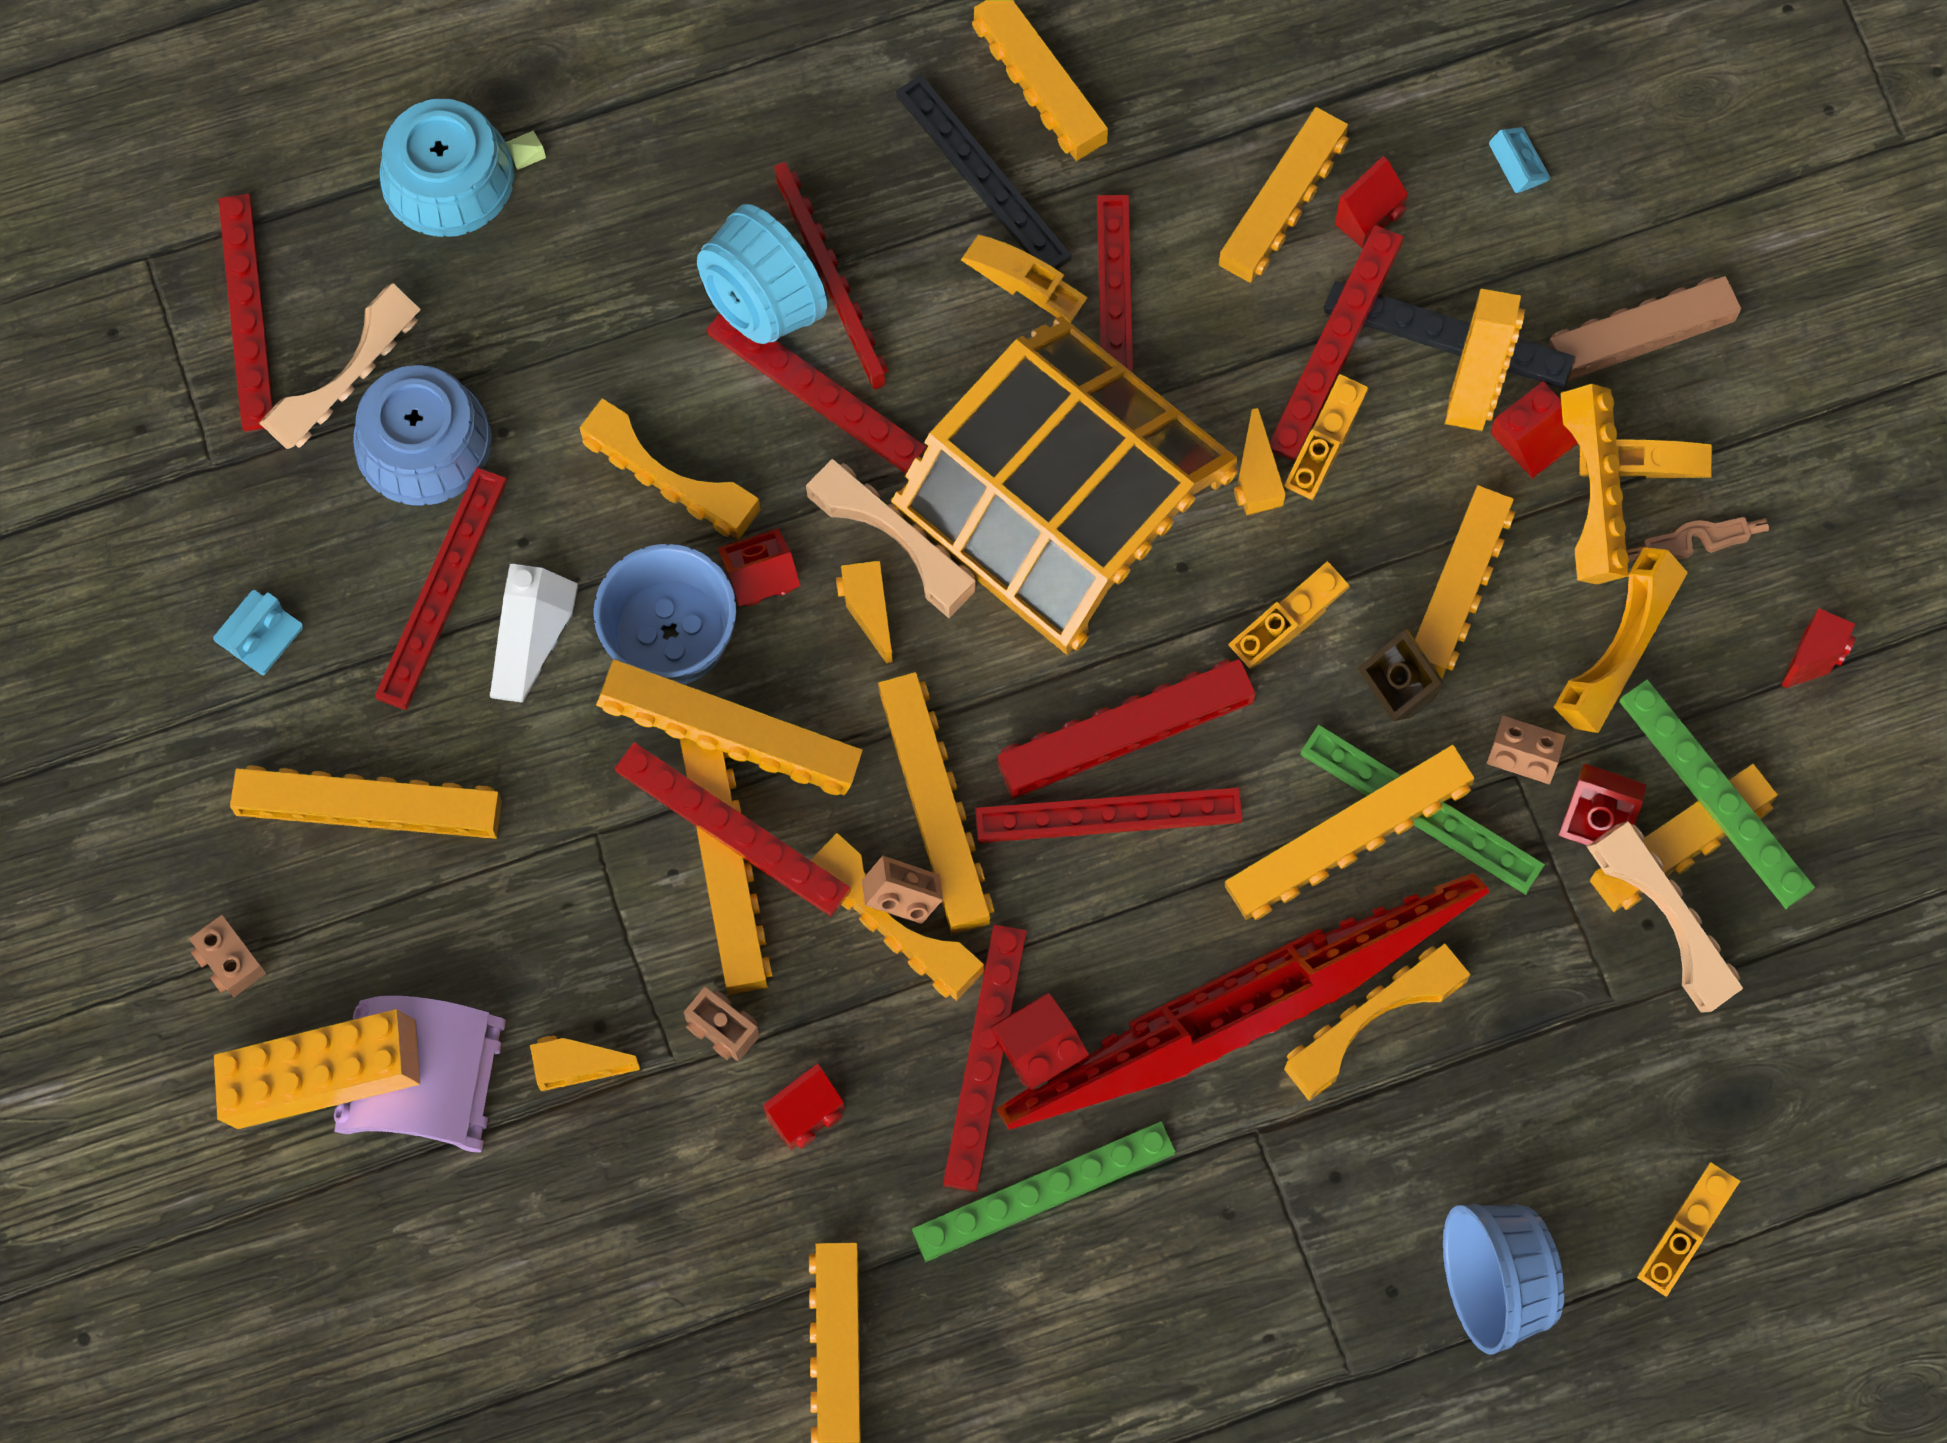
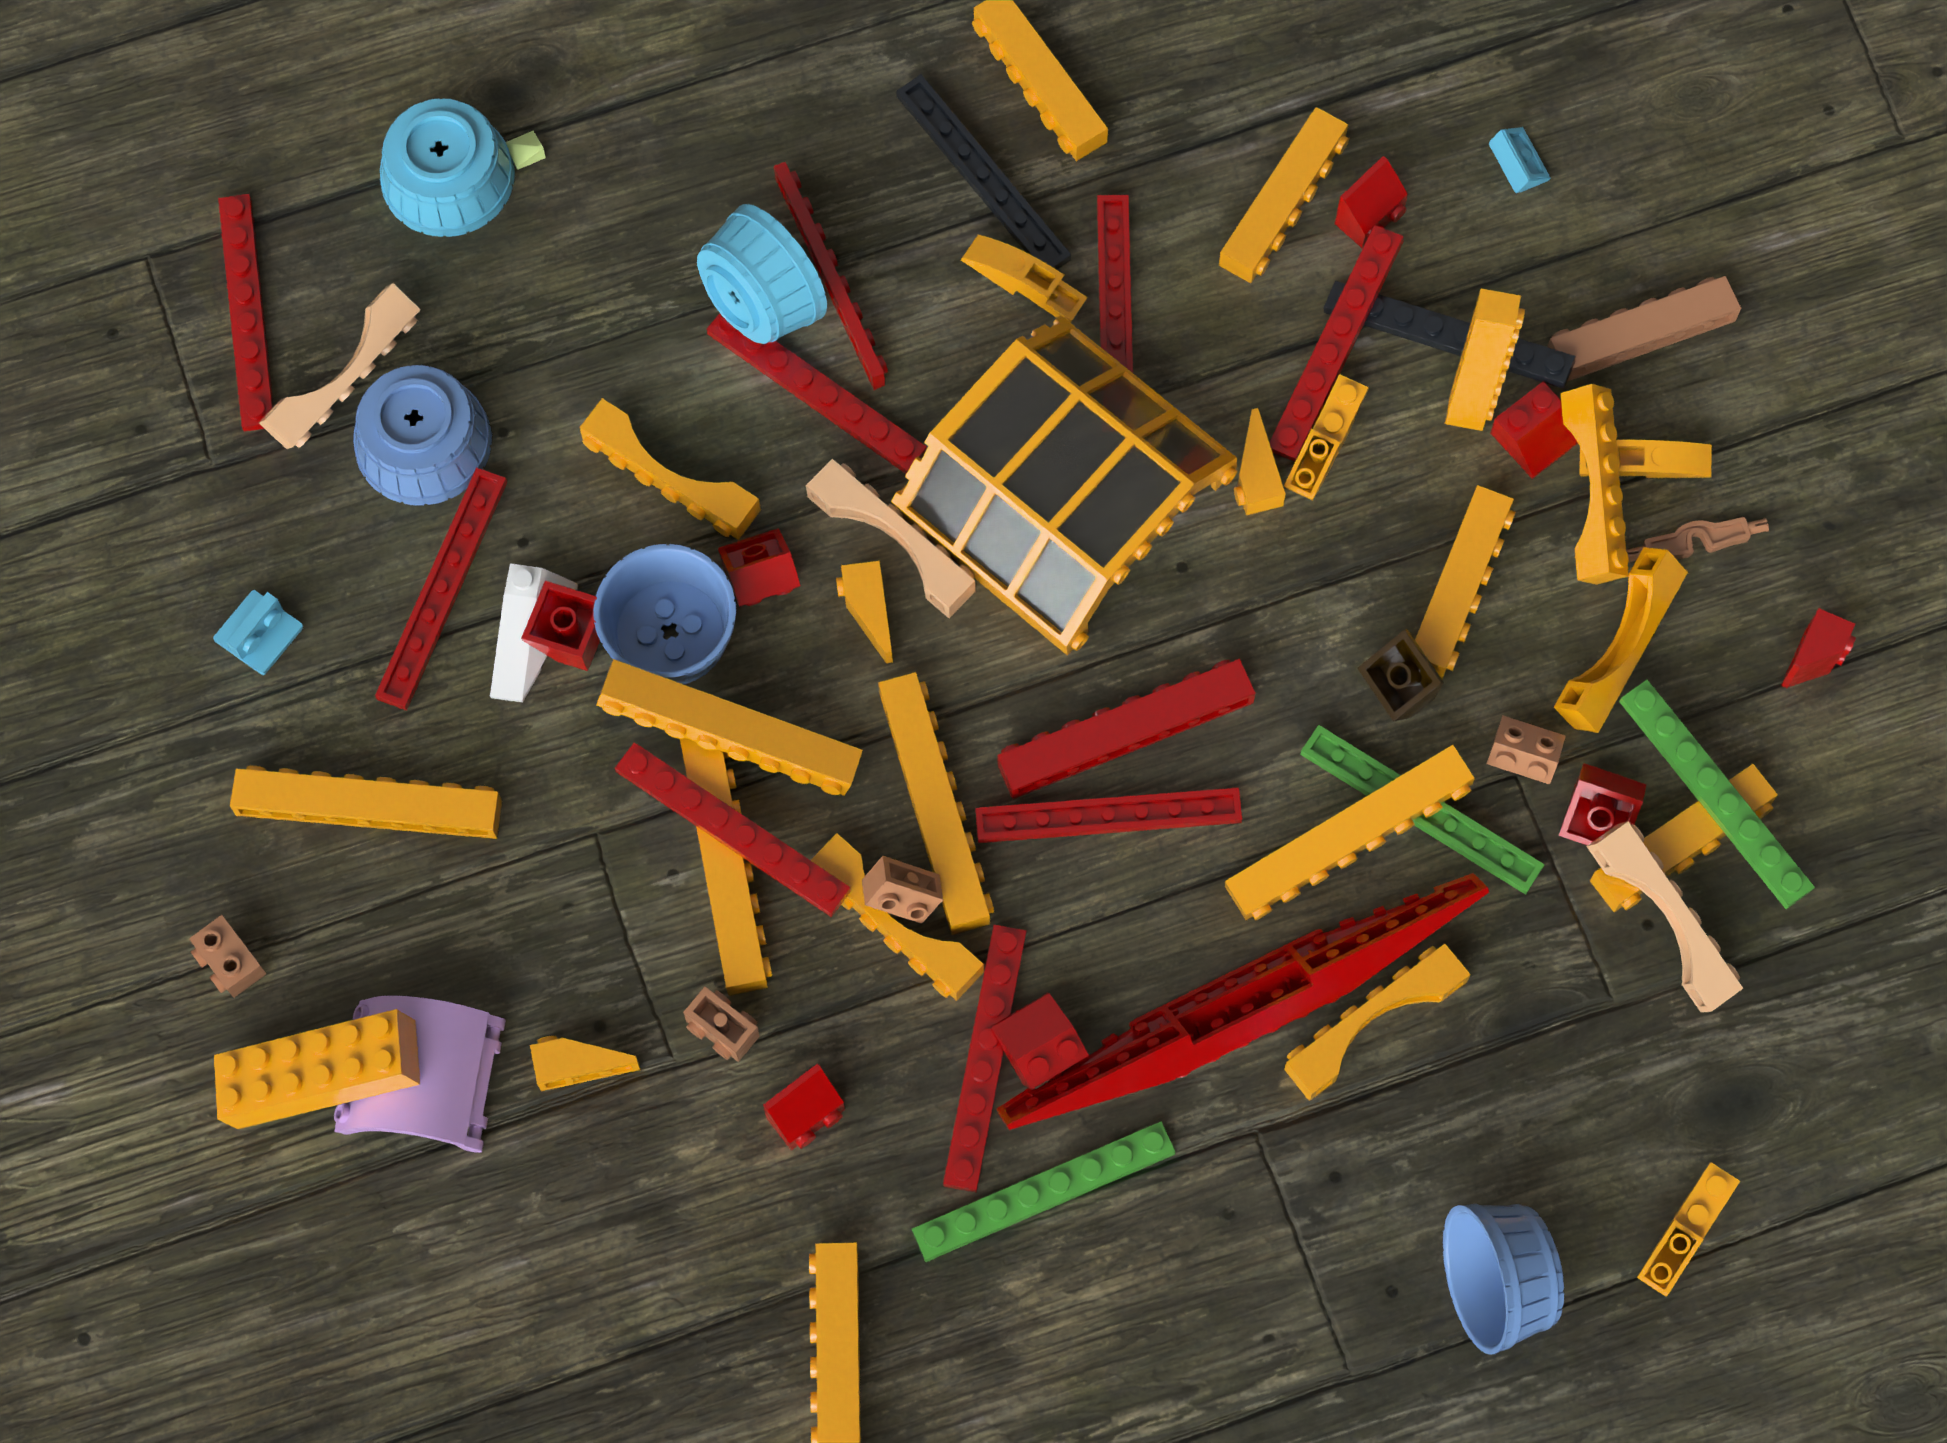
light orange slope [1228,561,1350,669] -> none
none -> red slope [521,581,600,671]

